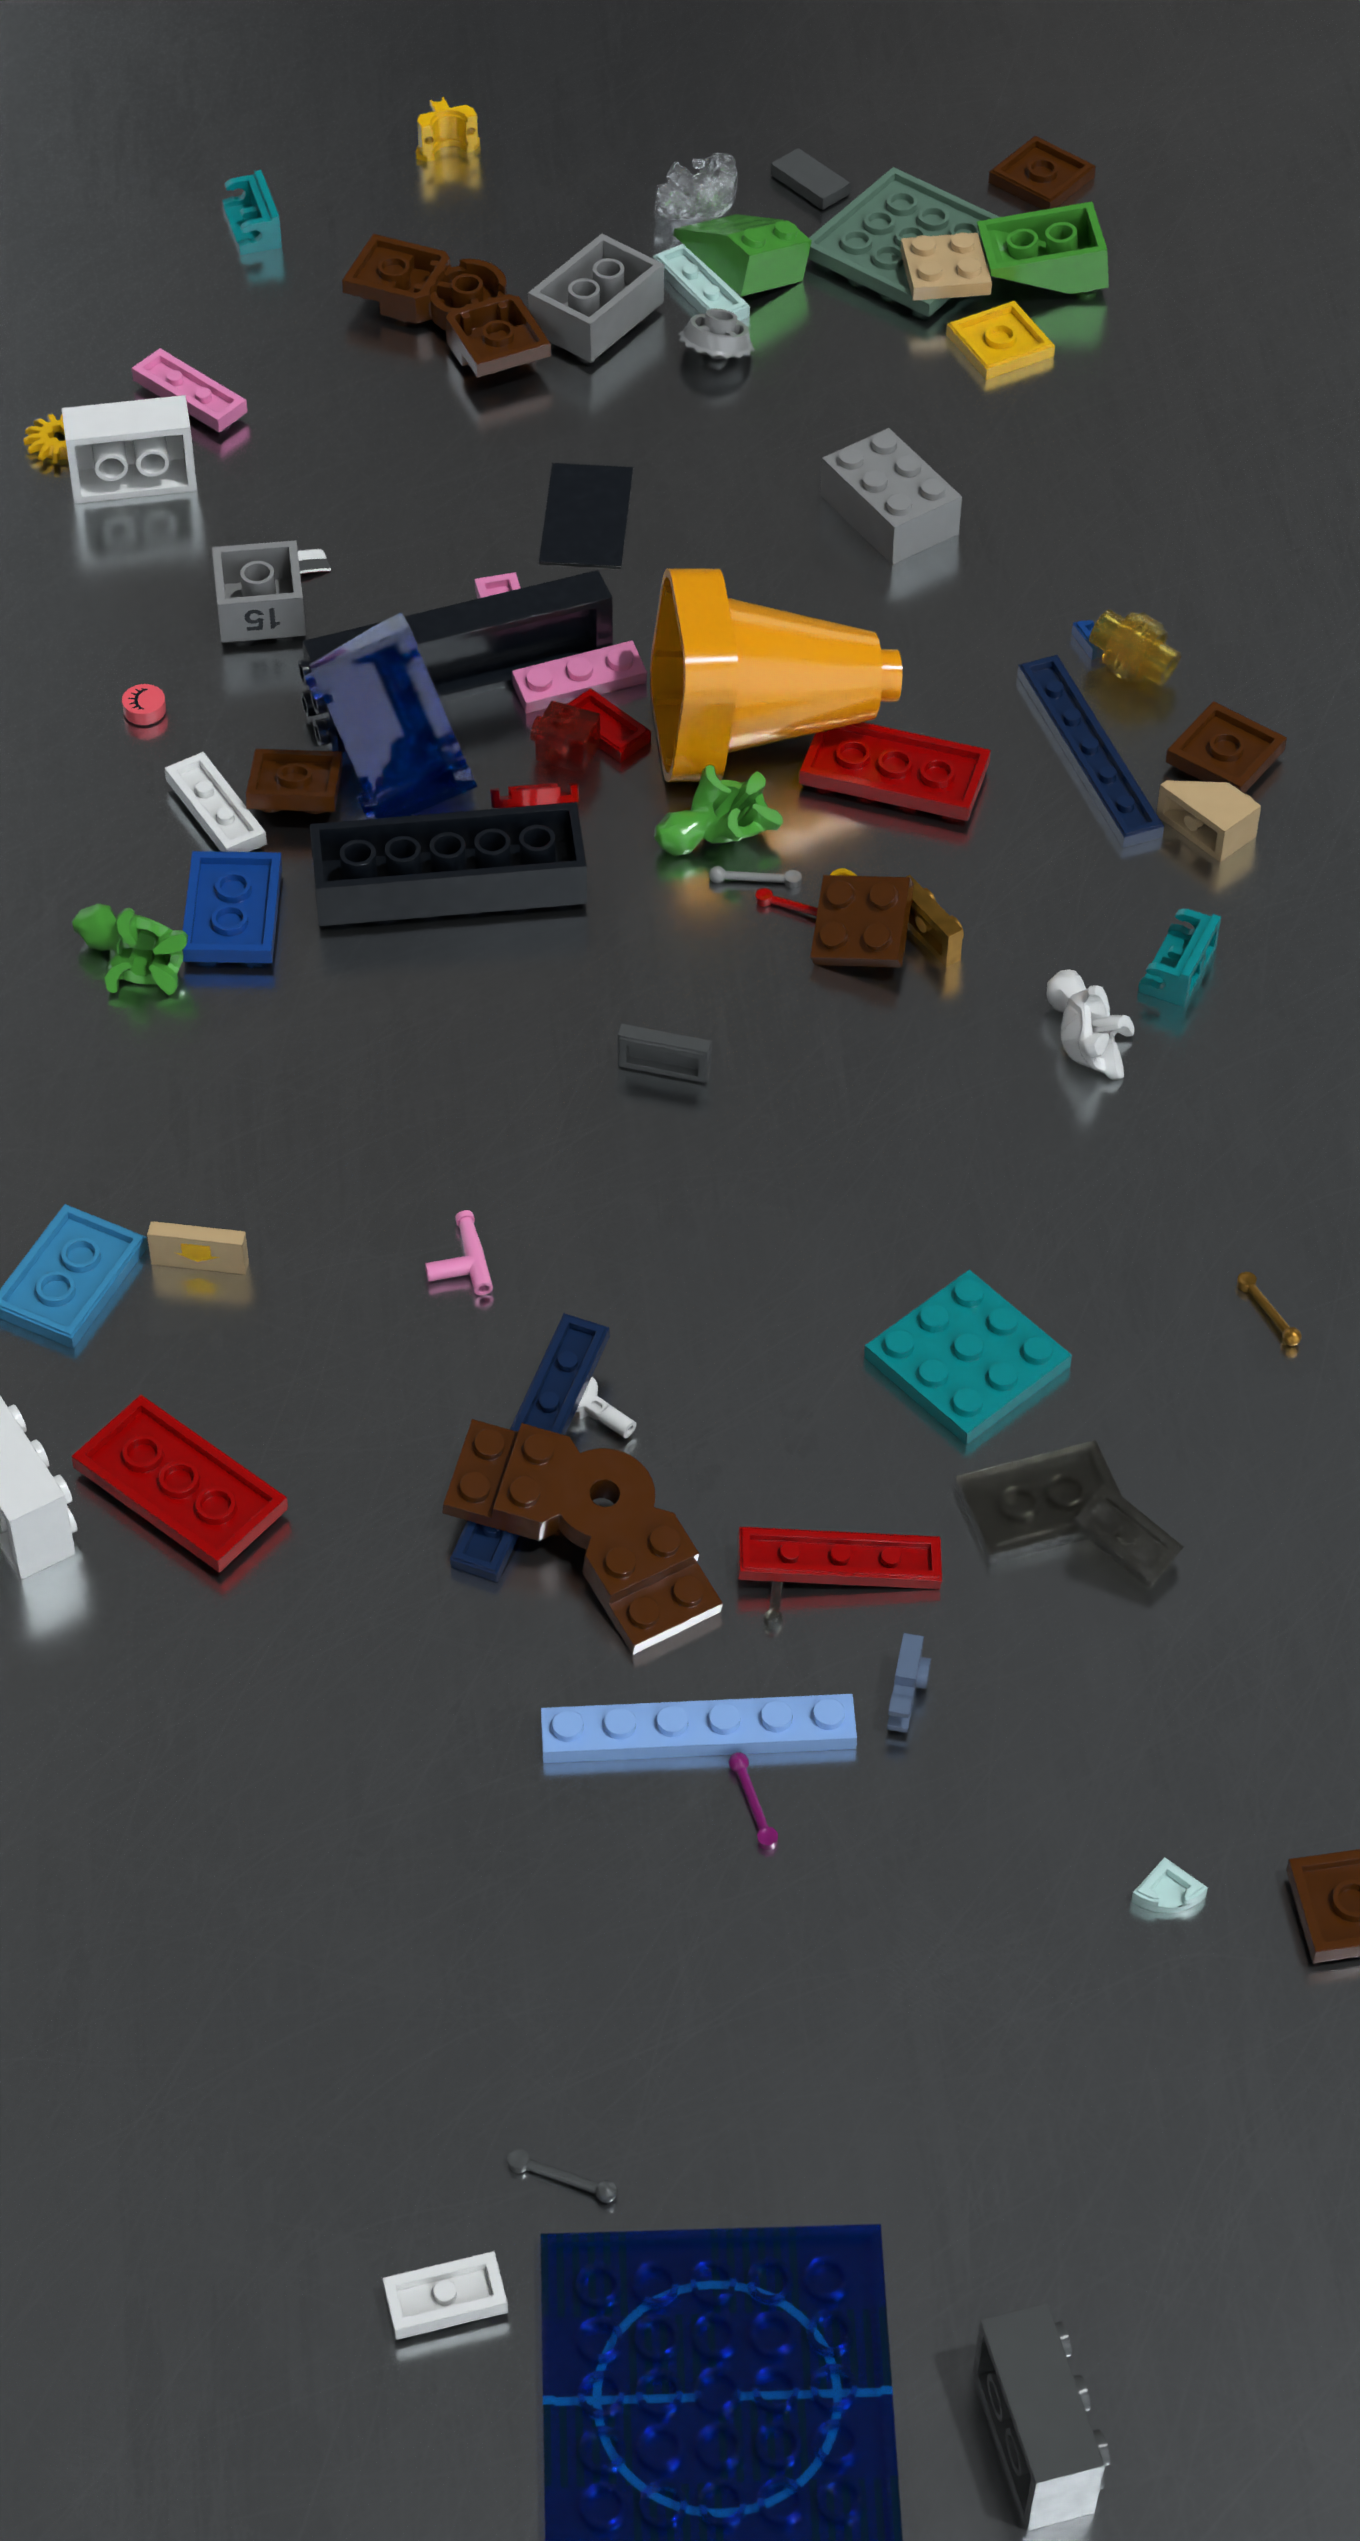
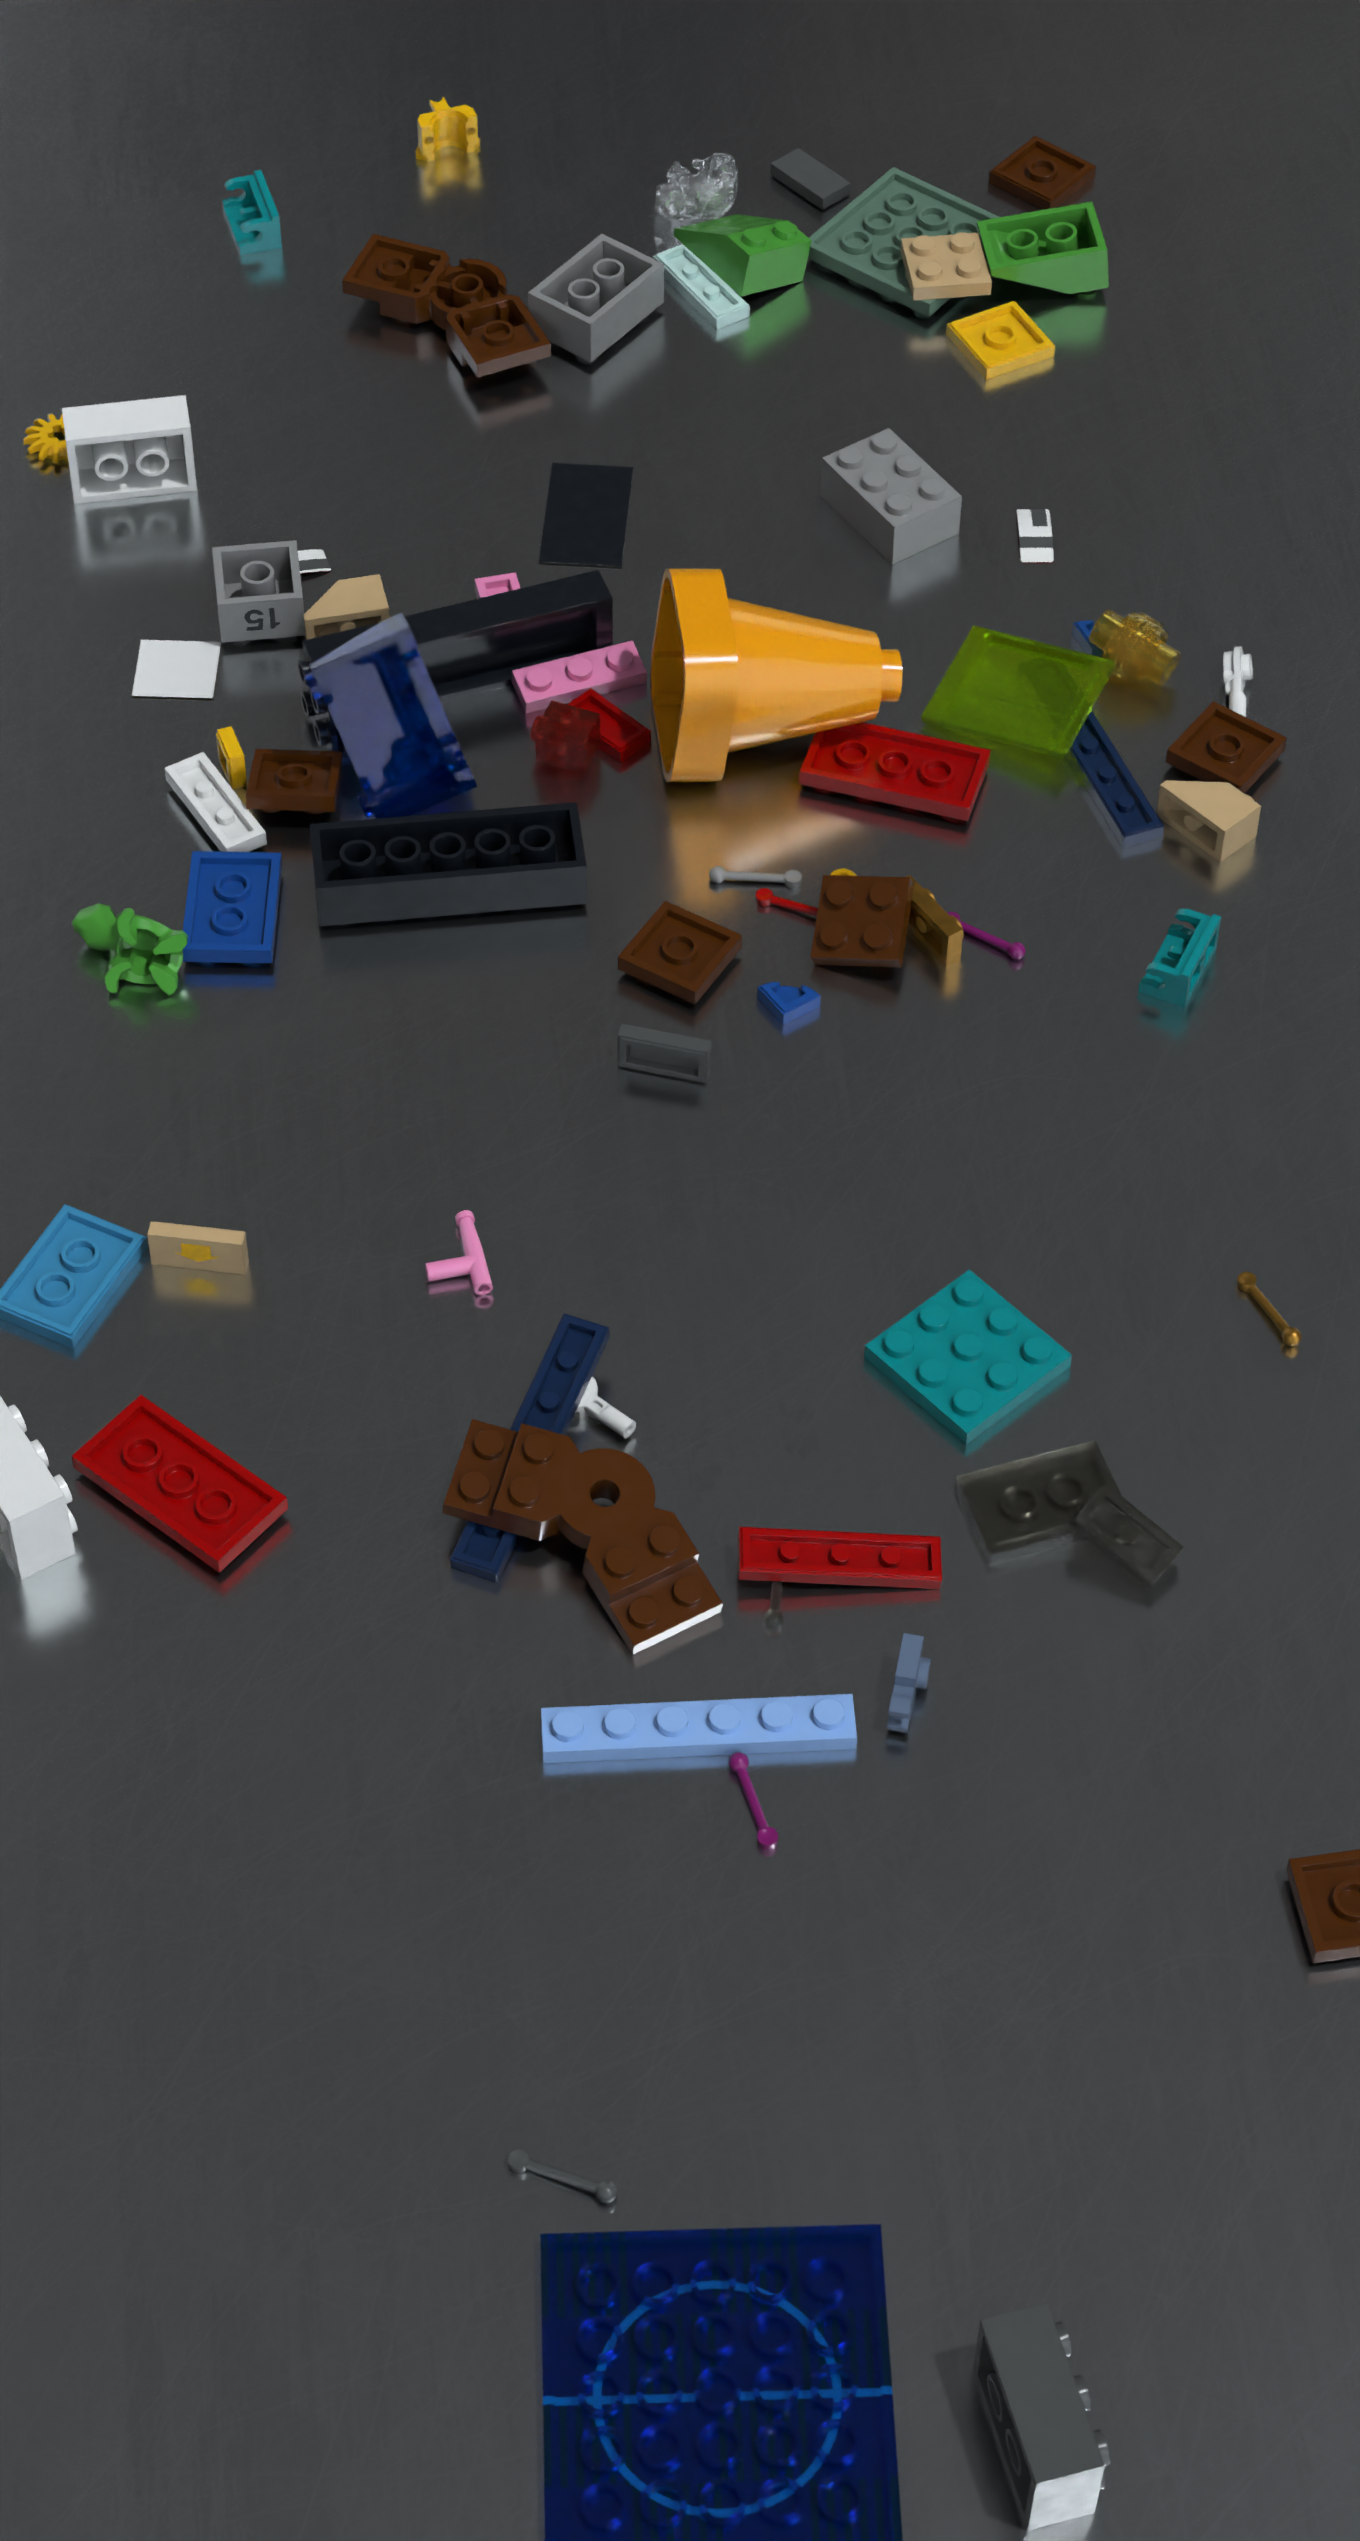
coral tile [122,684,166,725] -> none
bright pink plate [132,348,247,432] -> none
white plate [382,2251,508,2340] -> none
red plate [490,783,579,808] -> none
bright green animal [654,765,783,856] -> none
light grey piece [678,309,755,360] -> none
white animal [1046,970,1134,1081] -> none
light aqua tile [1131,1857,1208,1913] -> none
none -> white sticker [132,640,221,698]
none -> yellow tile [216,726,247,790]
none -> tan slope [304,574,390,640]
none -> reddish brown plate [618,901,742,1004]
none -> blue tile [757,982,821,1025]
none -> clear neon green piece [921,625,1115,759]
none -> magenta hinge [947,912,1026,960]
none -> white sticker [1016,509,1054,563]
none -> white plate [1223,646,1253,717]

